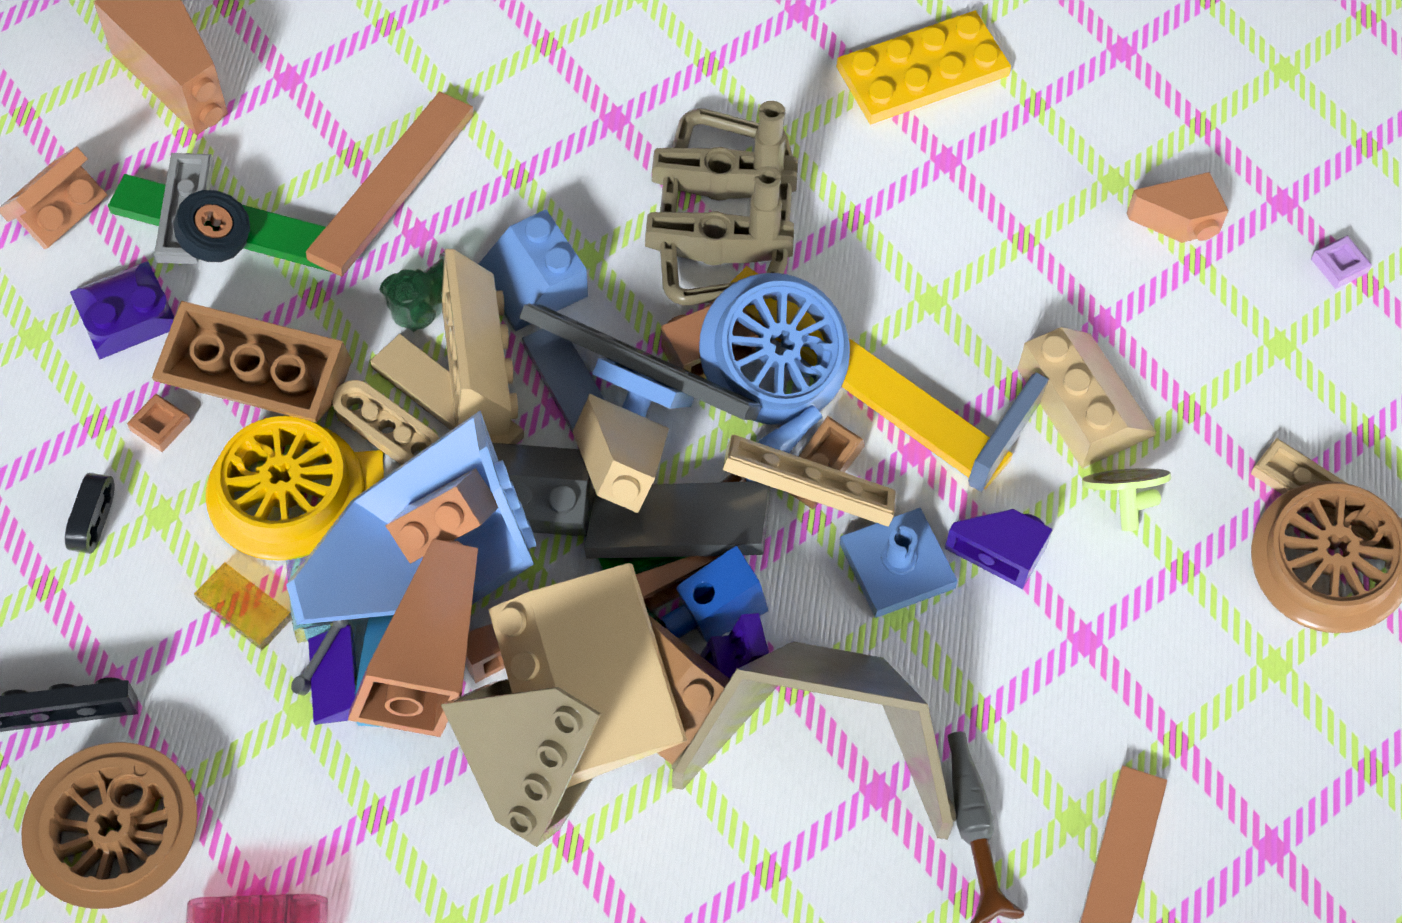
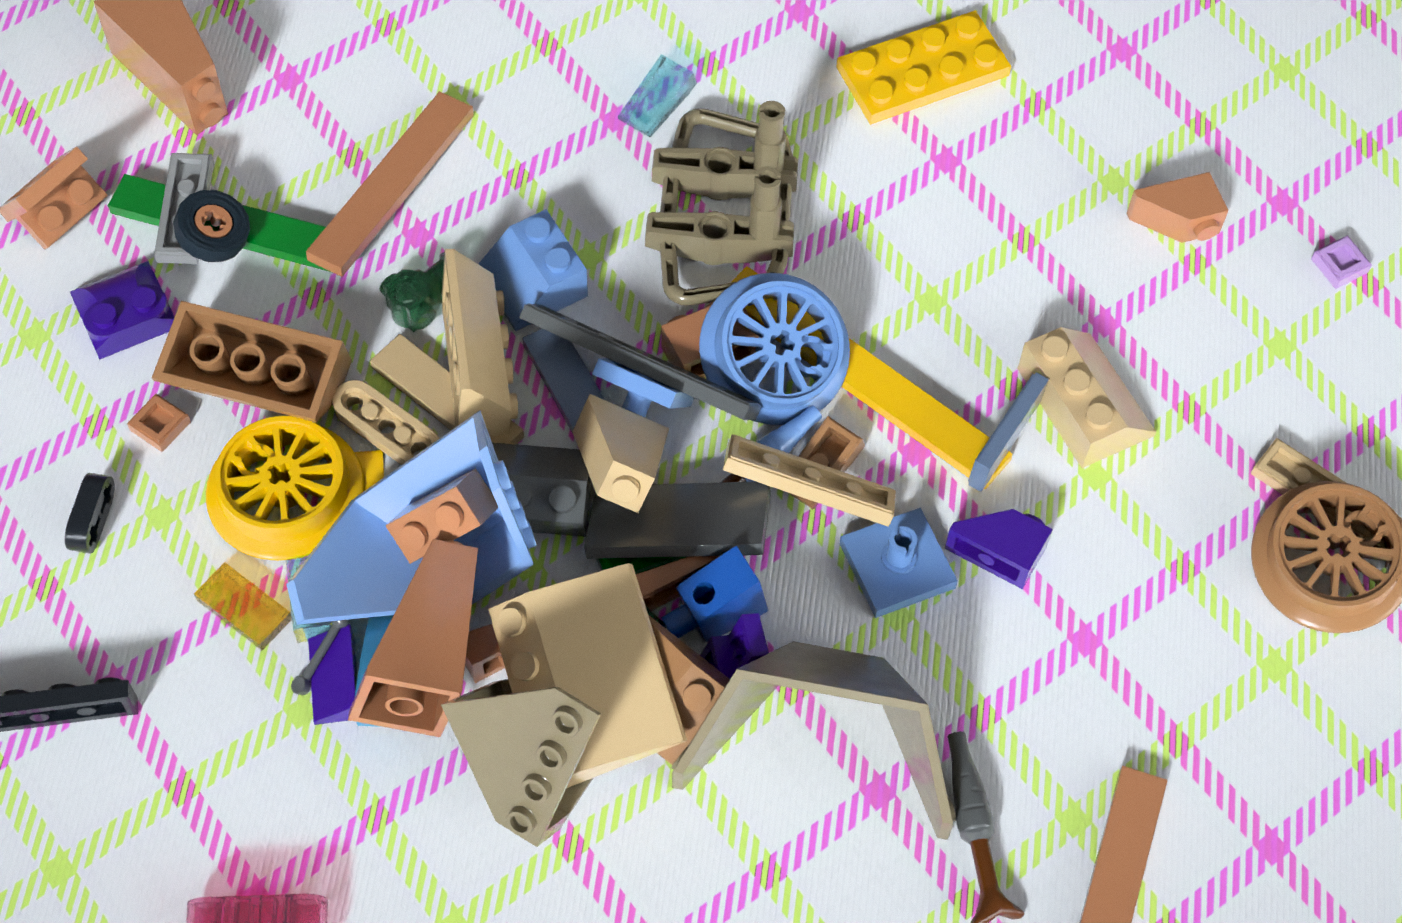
medium nougat piece [21,742,197,909] -> none
yellowish green shield [1082,468,1171,531] -> none
none -> clear light blue slope [618,54,697,138]

